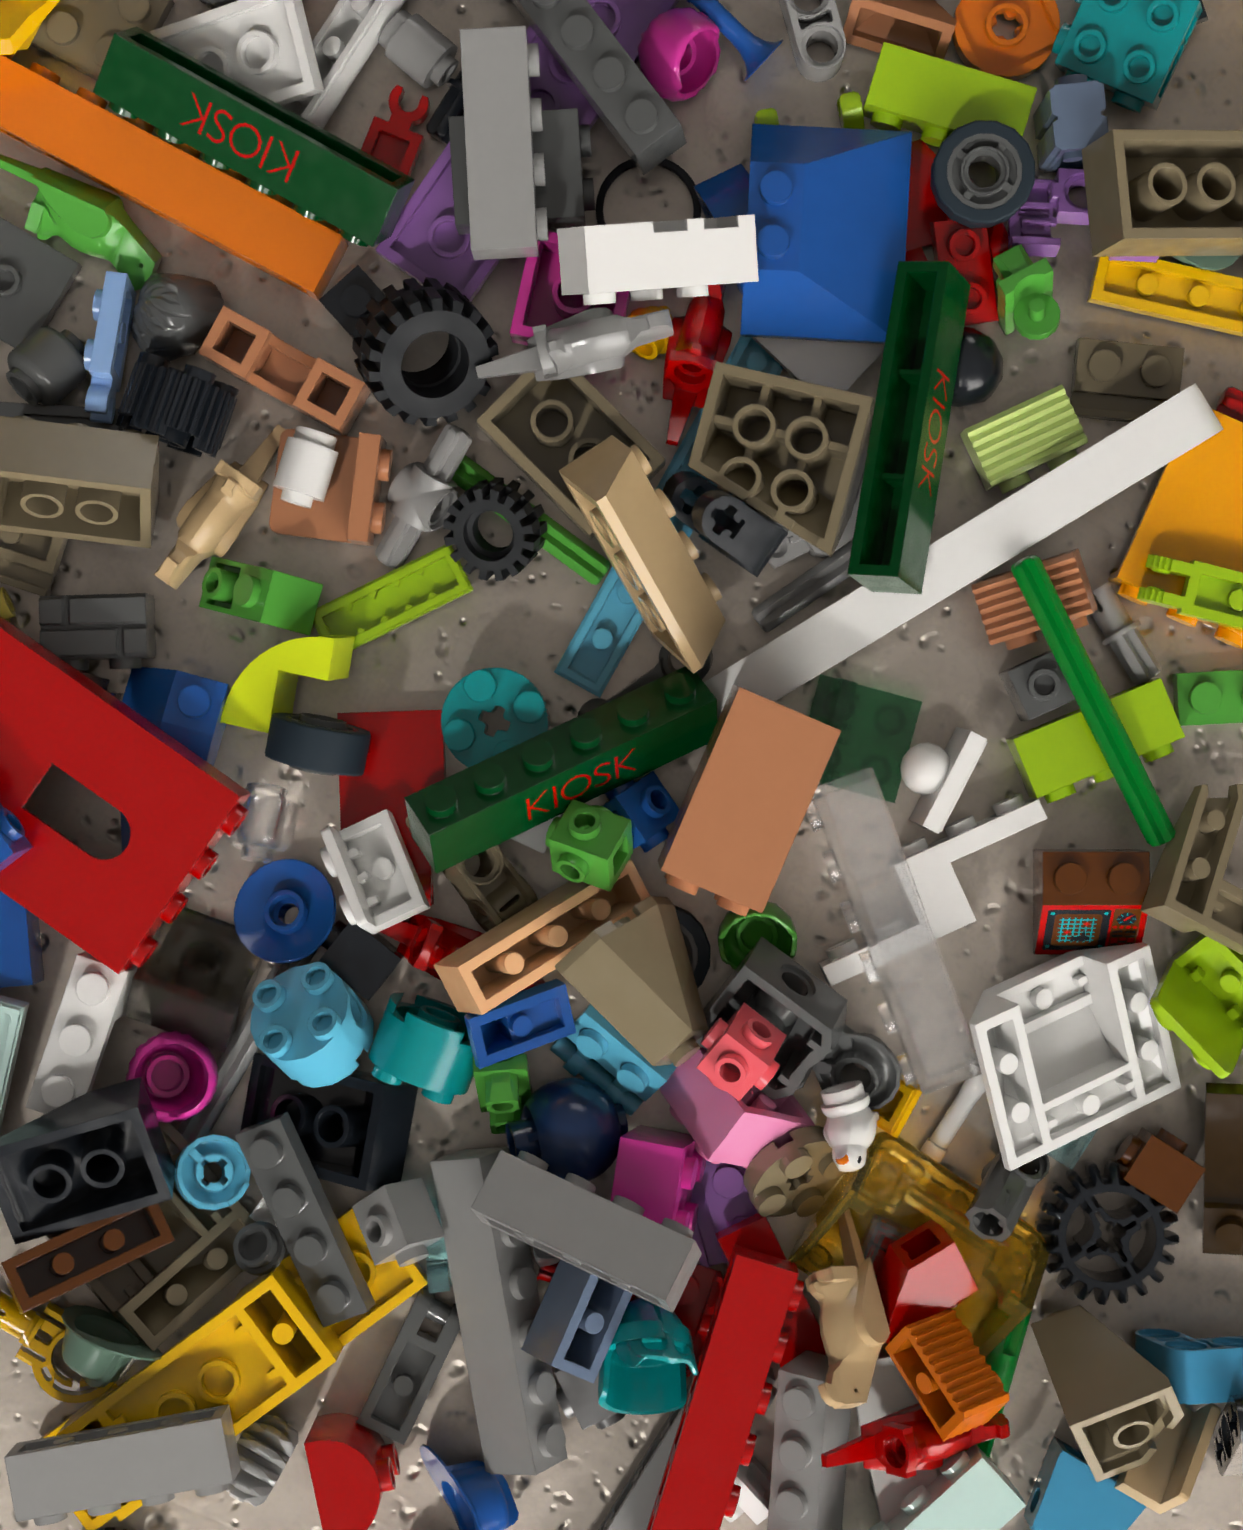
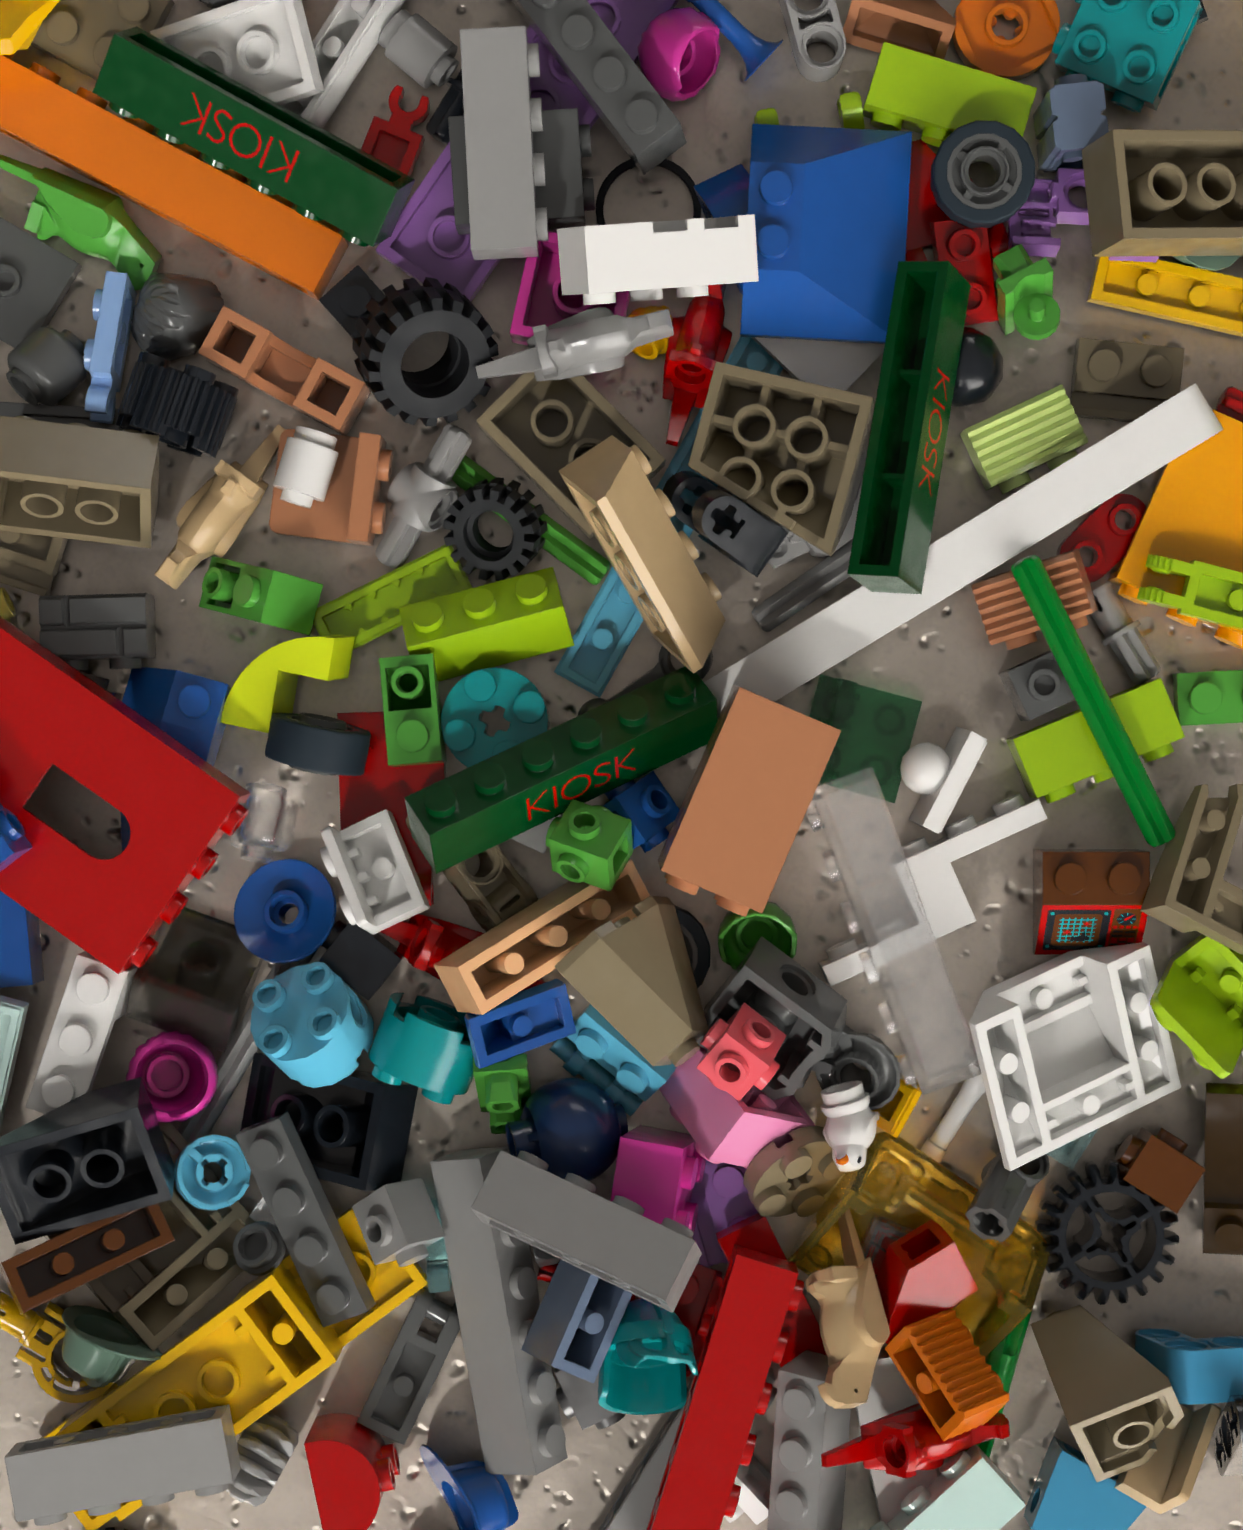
none -> bright green slope [379,653,447,767]
none -> lime brick [399,567,574,682]
none -> red plate [1056,494,1147,583]

